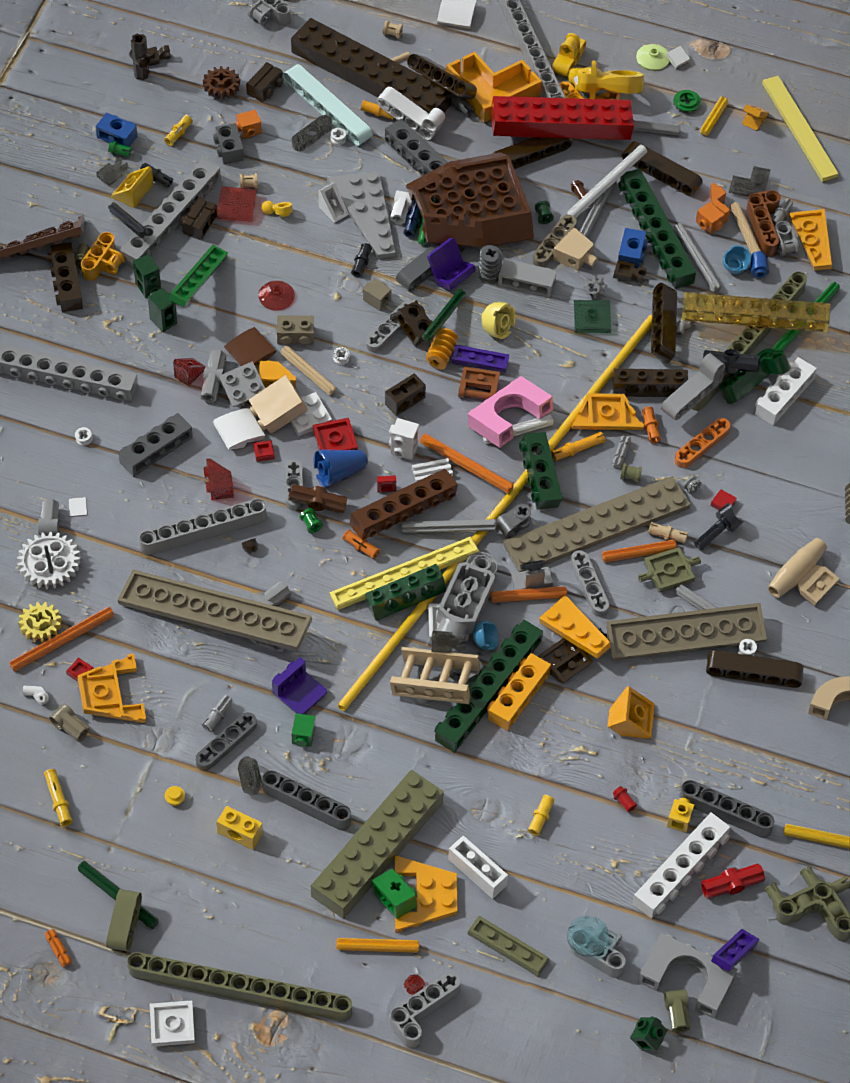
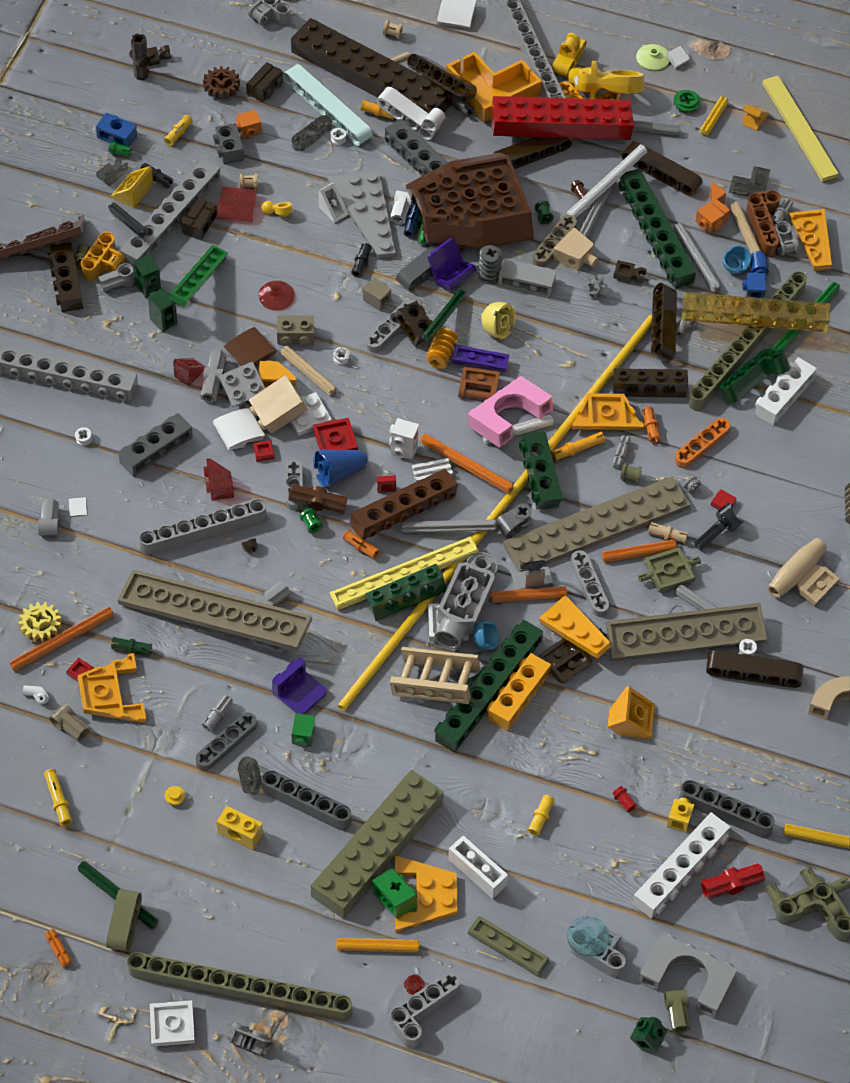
white gear [17,532,81,589] -> none
dark brown brick [385,373,426,416] -> none
clear smoke plate [431,631,466,653] -> none
clear green plate [573,300,611,333] -> none
blue brick [618,228,648,268] -> none
light grey beam [661,353,725,420] -> none
black piece [703,349,760,373] -> none
dark purple plate [711,929,759,972] -> none
none -> light grey piece [98,263,135,292]
none -> dark green pin [111,637,152,656]
none -> light grey hinge [225,1022,273,1055]
none -> blue brick [742,272,766,301]

